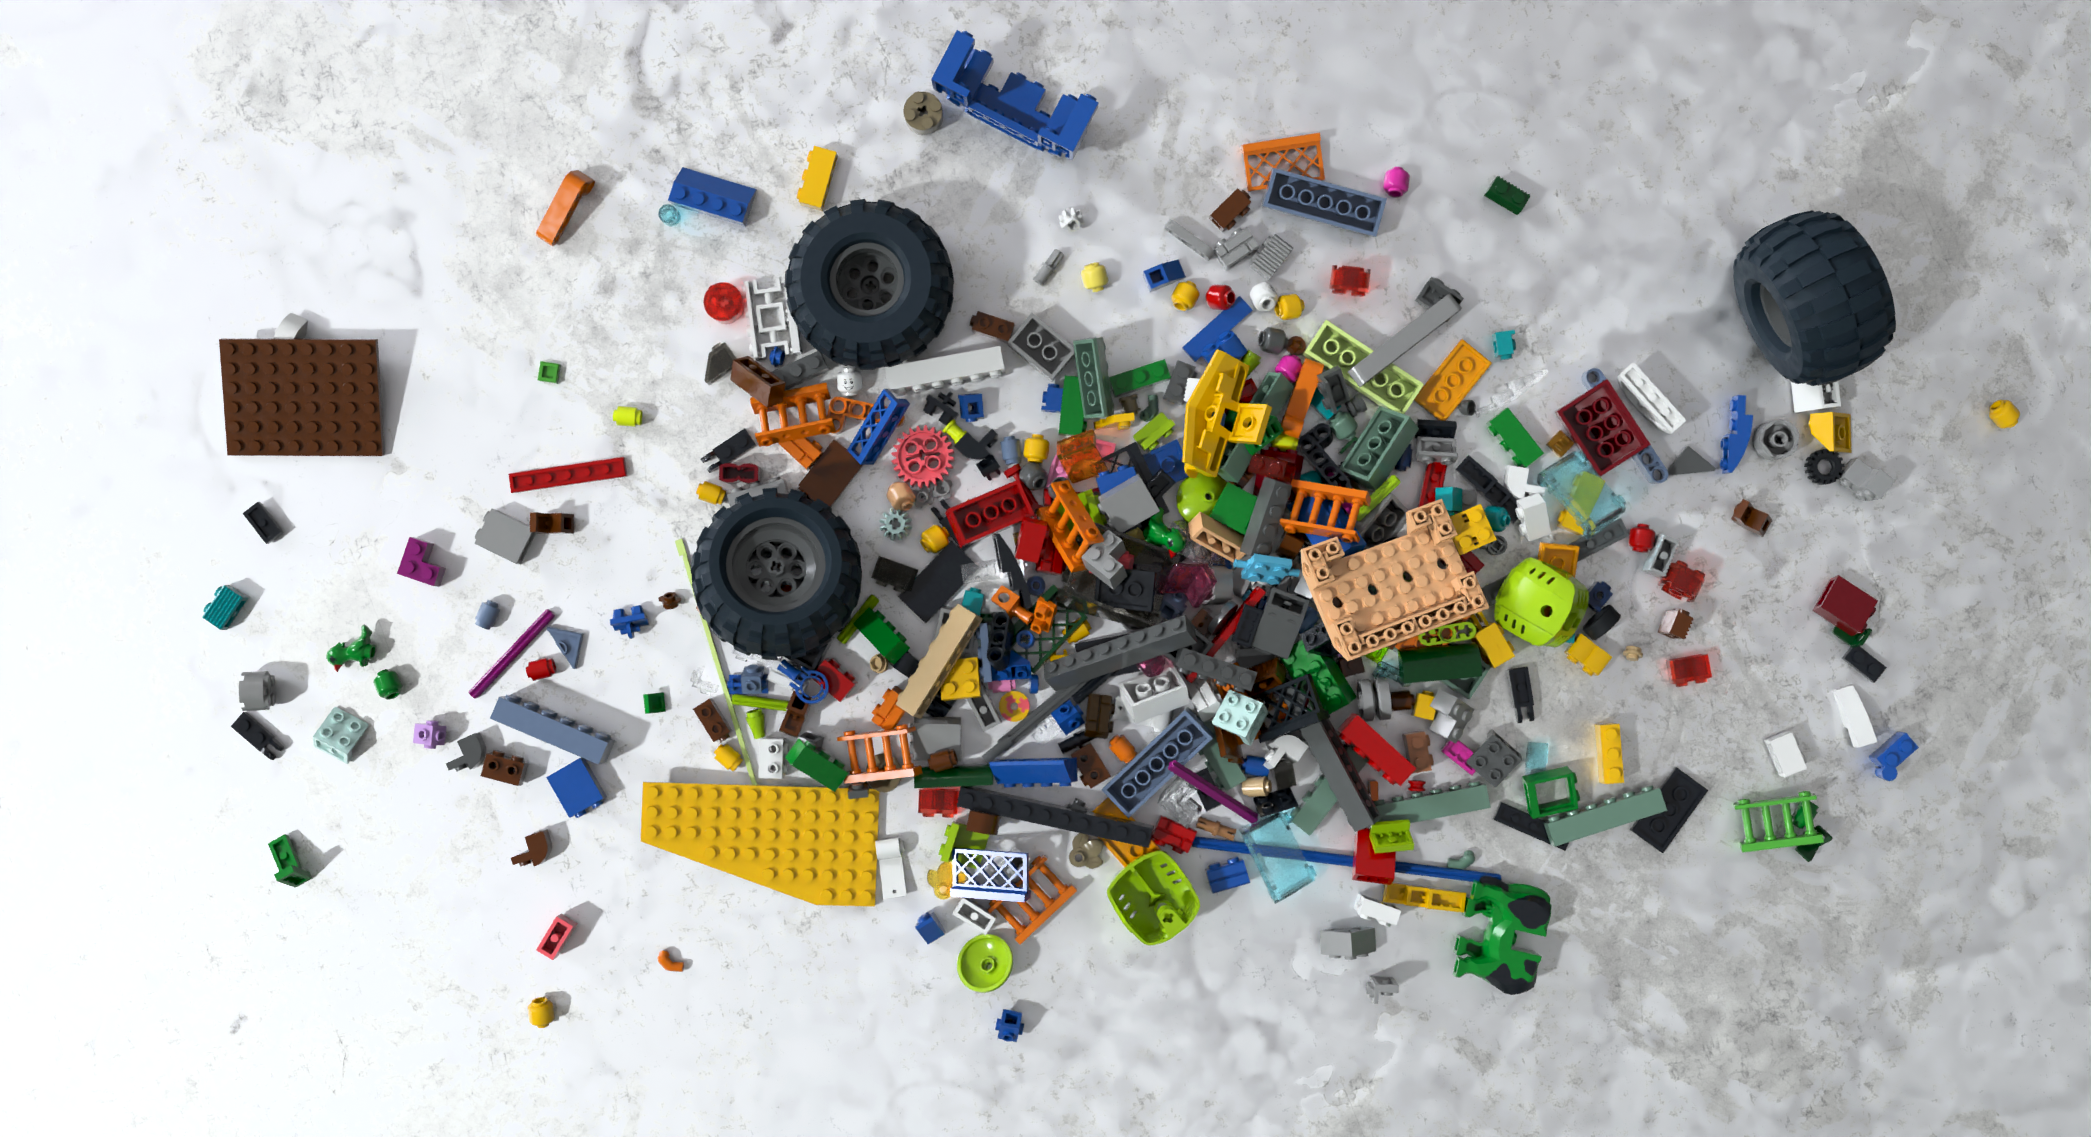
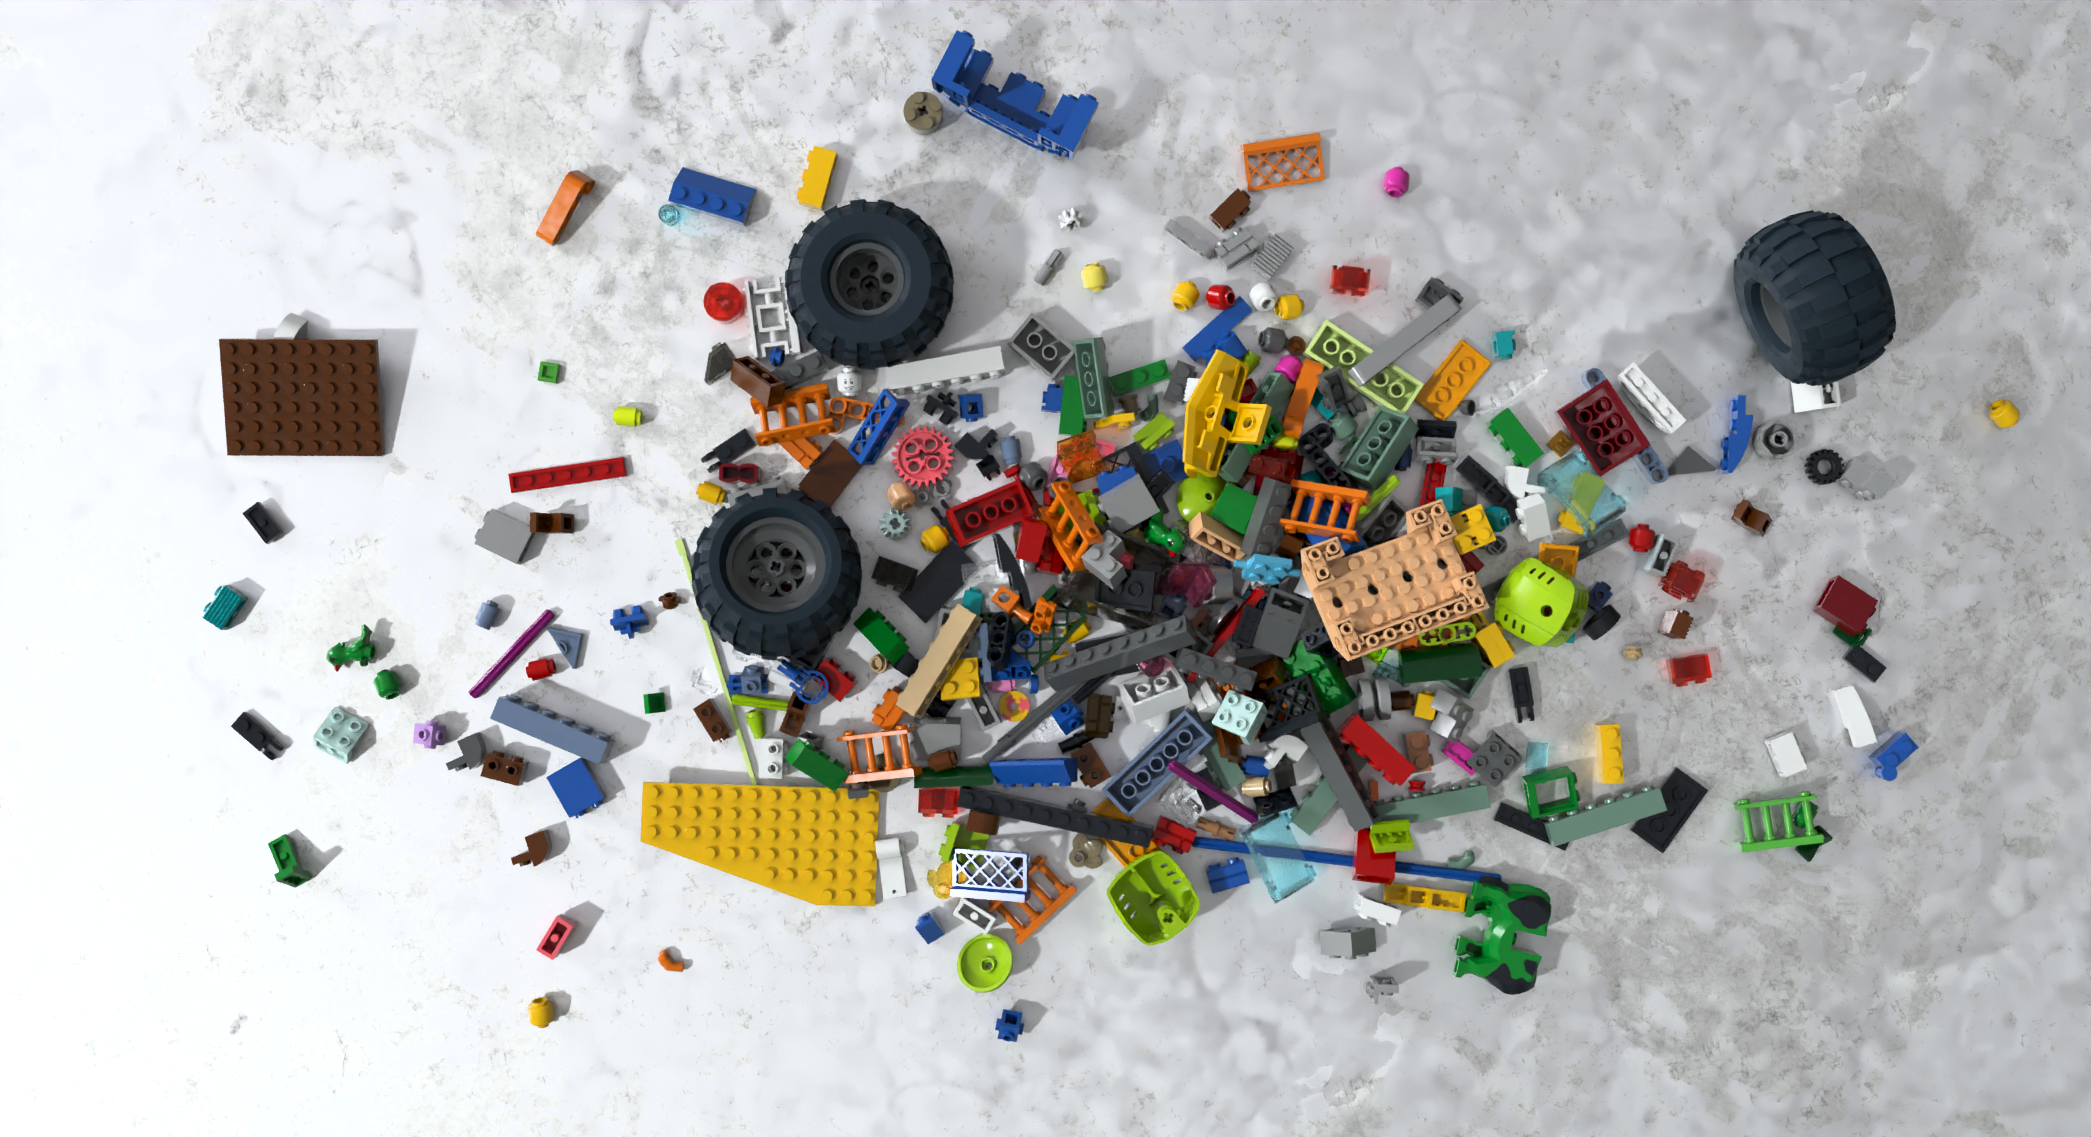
light grey brick [239,671,275,711] -> none
magenta brick [397,537,446,587] -> none
yellow brick [714,744,743,772] -> none
lime axle [837,595,879,644] -> none
neon yellow bush [942,419,967,444] -> none
reddish brown brick [969,311,1015,343] -> none
yellow head [1023,434,1050,463] -> none
dark blue brick [1026,576,1046,596] -> none
orange brick [1109,734,1137,763] -> none
blue slope [1143,259,1186,292] -> none
sand blue brick [1261,168,1387,237] -> none
light blue brick [1298,606,1319,634] -> none
dark green brick [1484,176,1530,215] -> none
yellow brick [1564,633,1612,676] -> none
yellow slope [1809,412,1852,453] -> none

